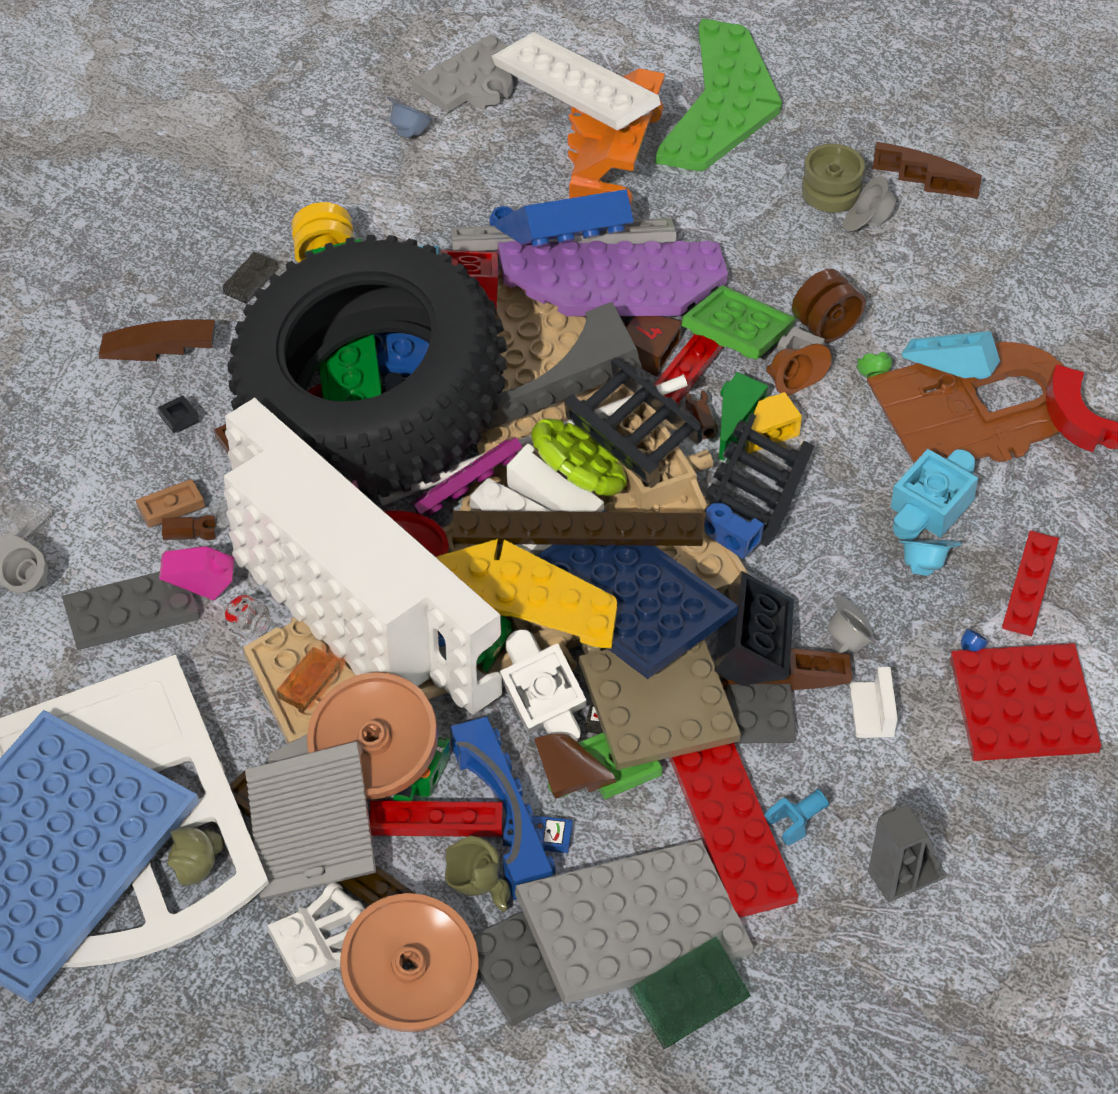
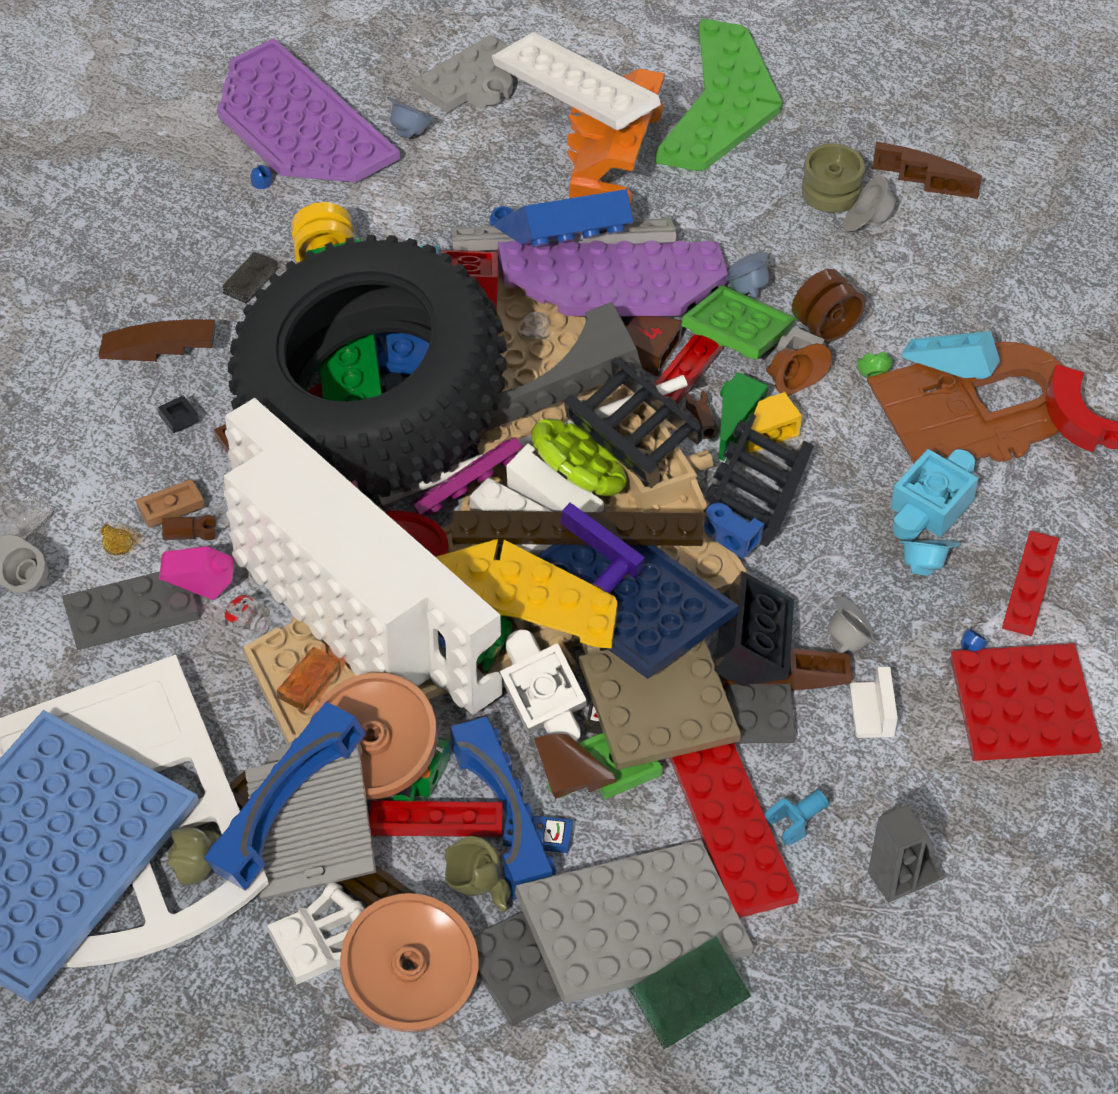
none -> clear yellow plate [100,524,133,556]
none -> blue arch [204,701,366,891]
none -> medium lavender plate [217,38,400,182]
none -> blue hinge [250,165,273,189]
none -> clear plate [522,312,551,339]
none -> dark purple piece [561,502,645,594]
none -> sand blue piece [725,252,769,298]

